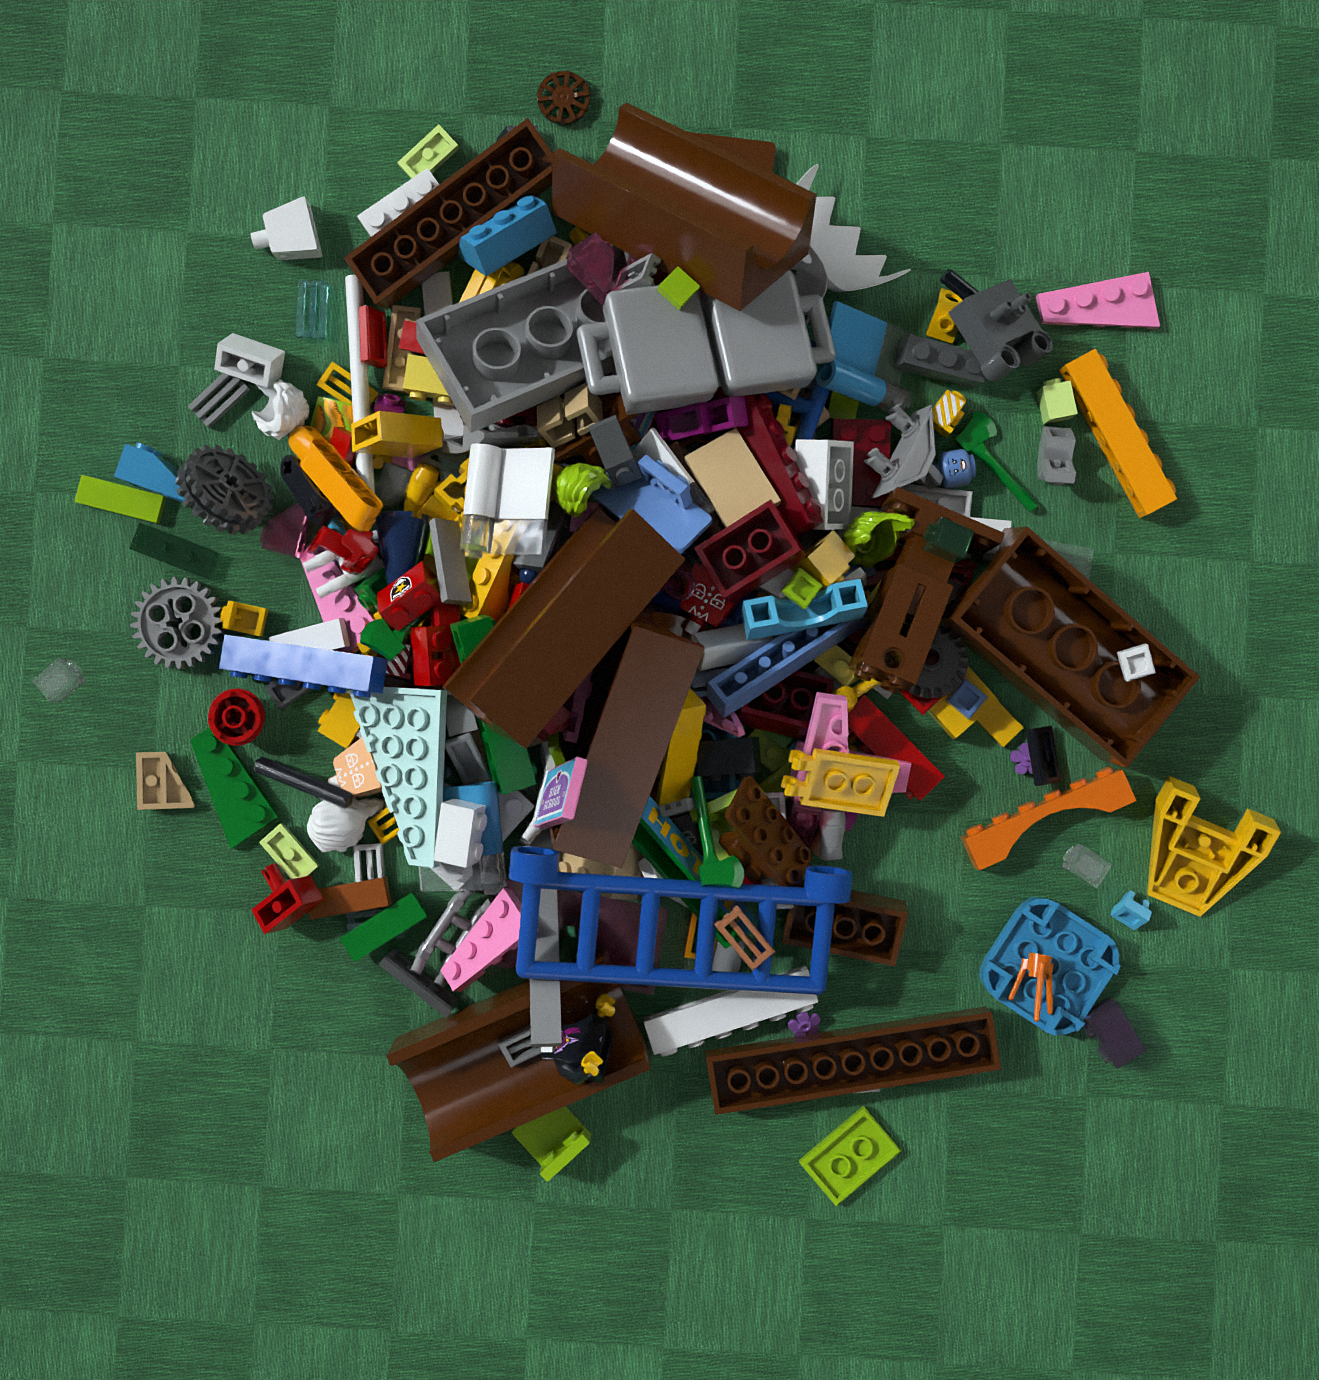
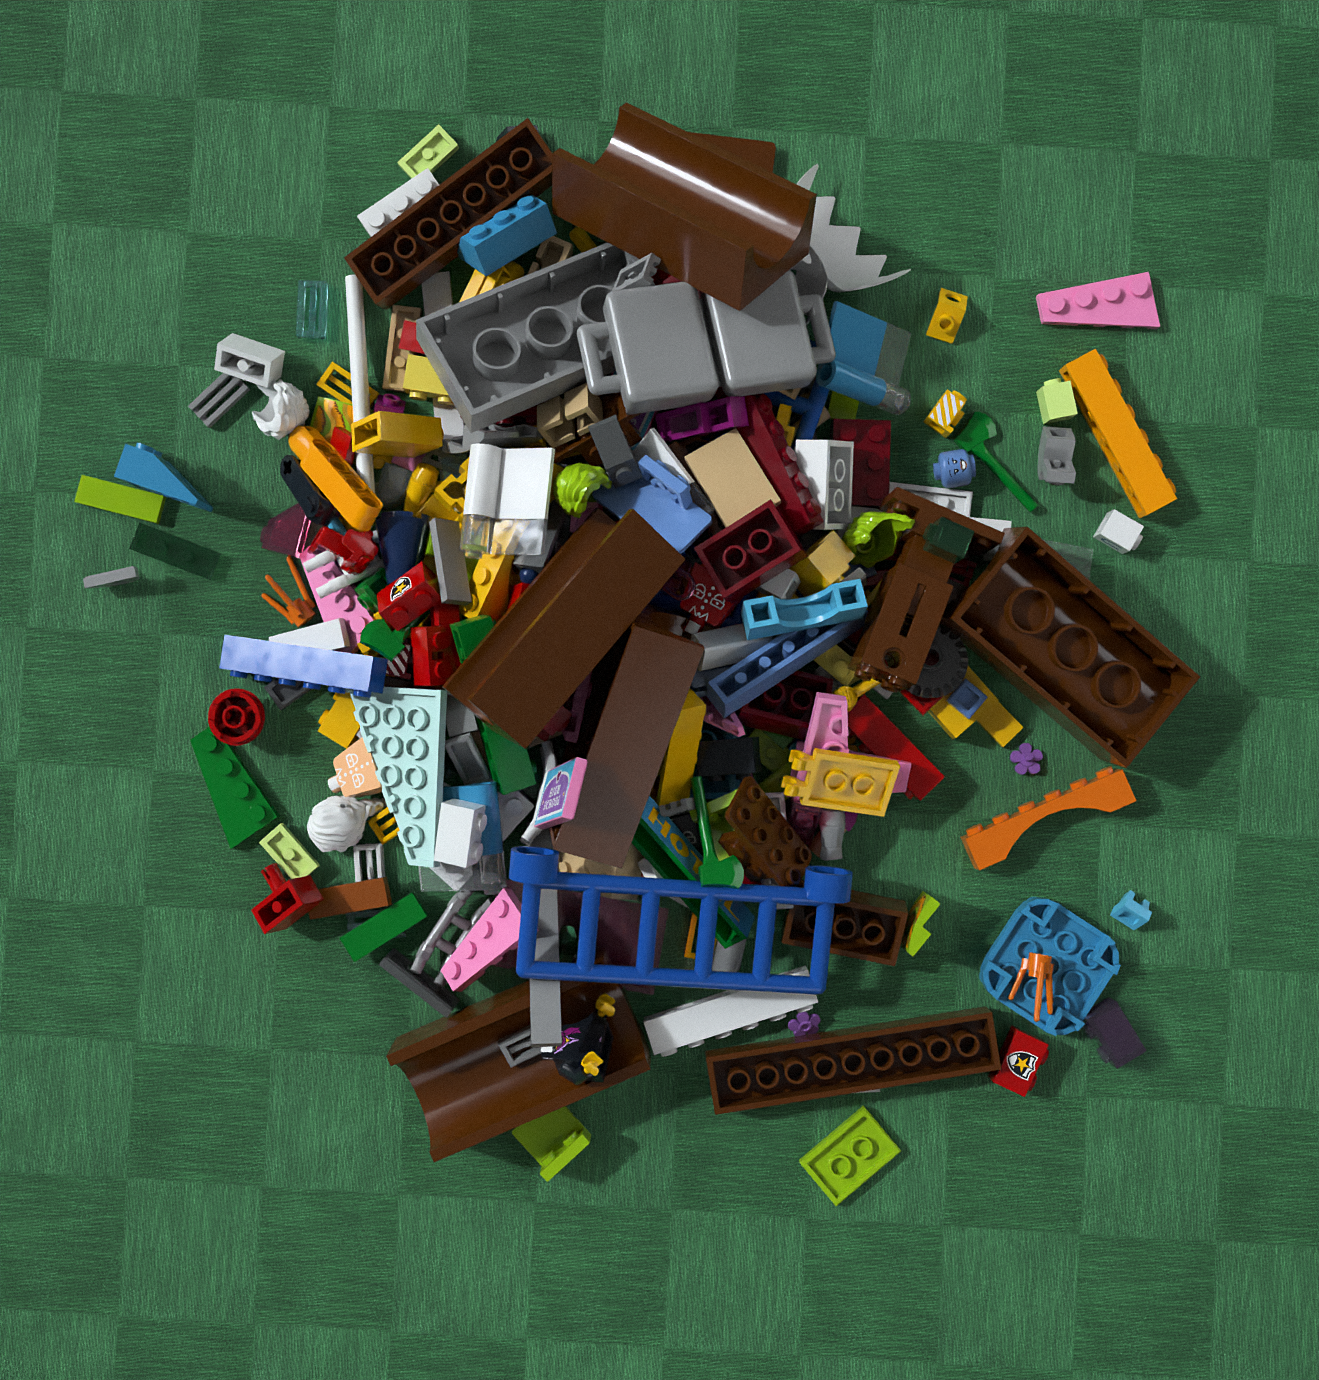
clear brick [32,658,86,703] -> none
light grey gear [130,577,225,669] -> none
tan wing [136,752,195,810] -> none
dark grey piece [175,445,274,535] -> none
yellow bracket [220,601,268,637] -> none
white torso [251,196,323,260] -> none
black axle [254,757,353,809] -> none
red tile [358,305,388,369] -> none
reddish brown wheel [537,70,590,125] -> none
tile [548,731,567,766] -> none
clear pink slope [566,232,615,306] -> none
lime tile [657,267,700,310] -> none
nougat tile [714,905,775,971] -> none
lime tile [780,567,823,610] -> none
light grey connector [864,404,944,499] -> none
dark grey brick [893,334,985,389] -> none
dark grey piece [940,269,1053,383] -> none
black tile [1025,725,1061,786] -> none
clear brick [1062,844,1112,889] -> none
white tile [1117,644,1156,681] -> none
yellow wedge [1147,775,1281,917] -> none
none -> light grey tile [83,566,140,588]
none -> orange plant [261,556,316,628]
none -> lime slope [900,891,940,956]
none -> red brick [988,1025,1049,1097]
none -> white brick [1093,509,1144,554]

